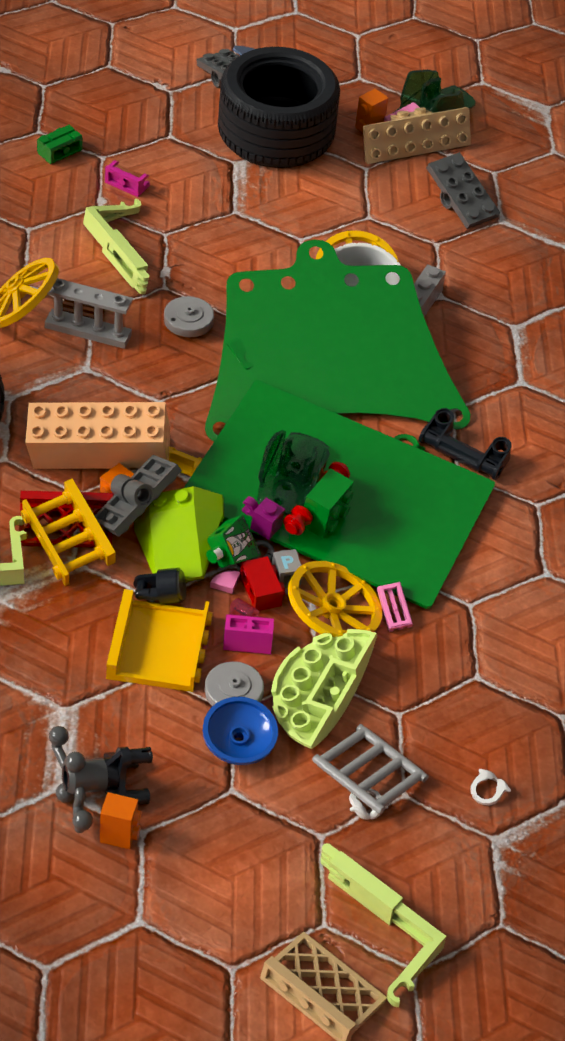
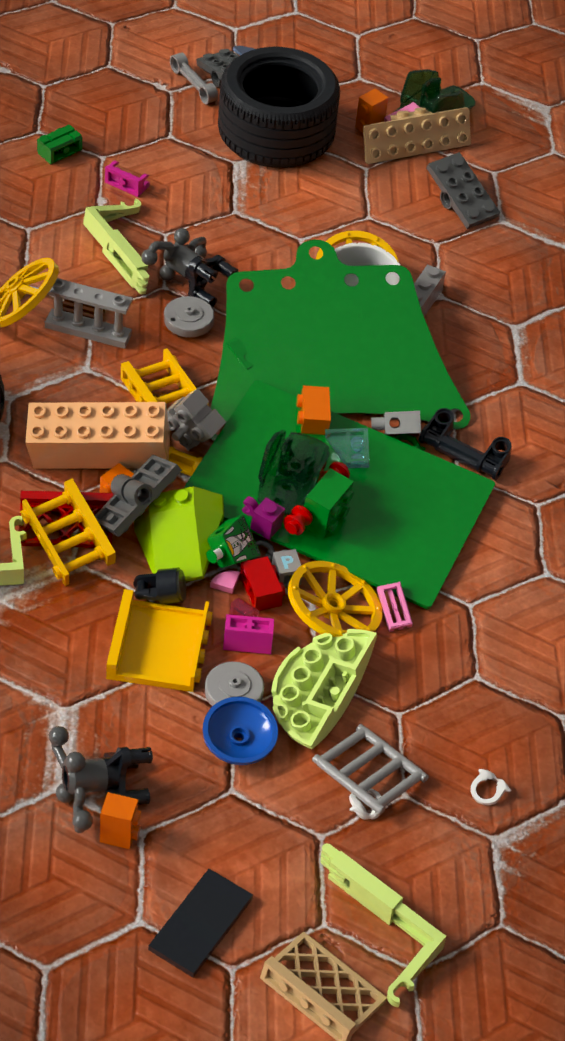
none -> yellow fence [121,348,209,406]
none -> wheel [141,228,239,308]
none -> black tile [148,869,253,978]
none -> light grey brick [167,388,226,451]
none -> light grey piece [170,52,218,104]
none -> orange brick [297,385,331,435]
none -> clear light blue wing [325,428,369,468]
none -> light grey torso [371,411,421,435]

